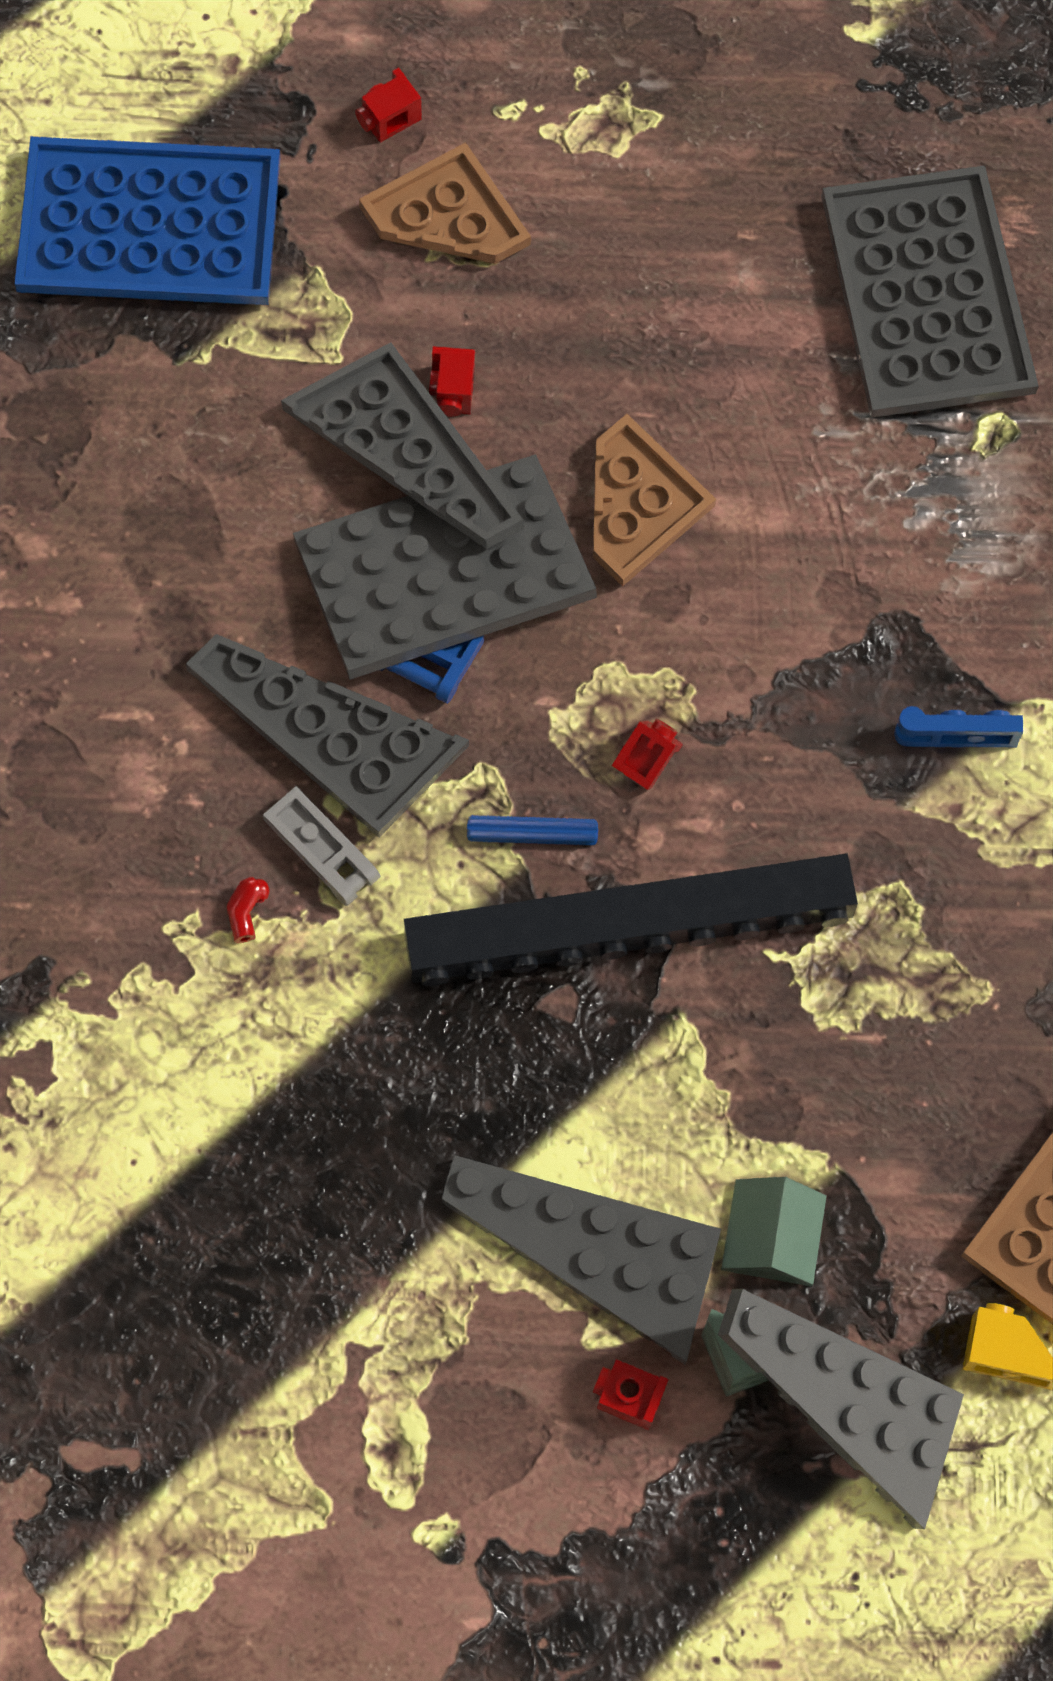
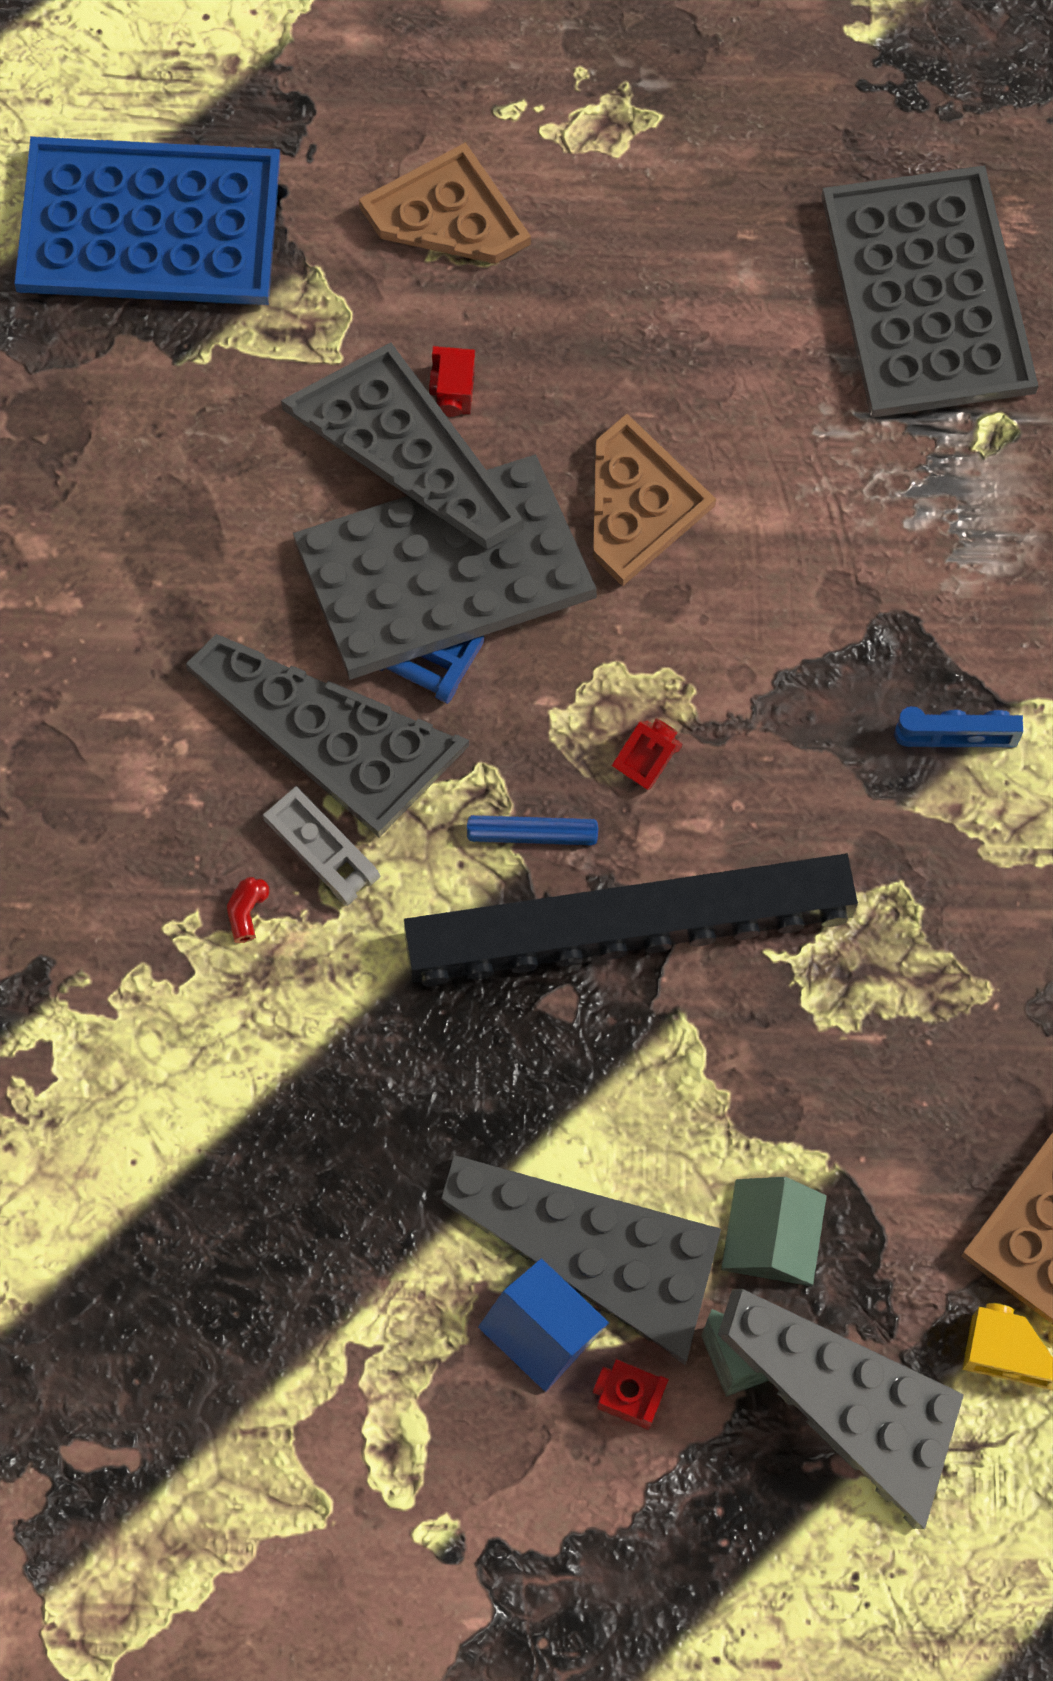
red brick [355,68,422,143] -> none
none -> blue slope [478,1258,610,1392]

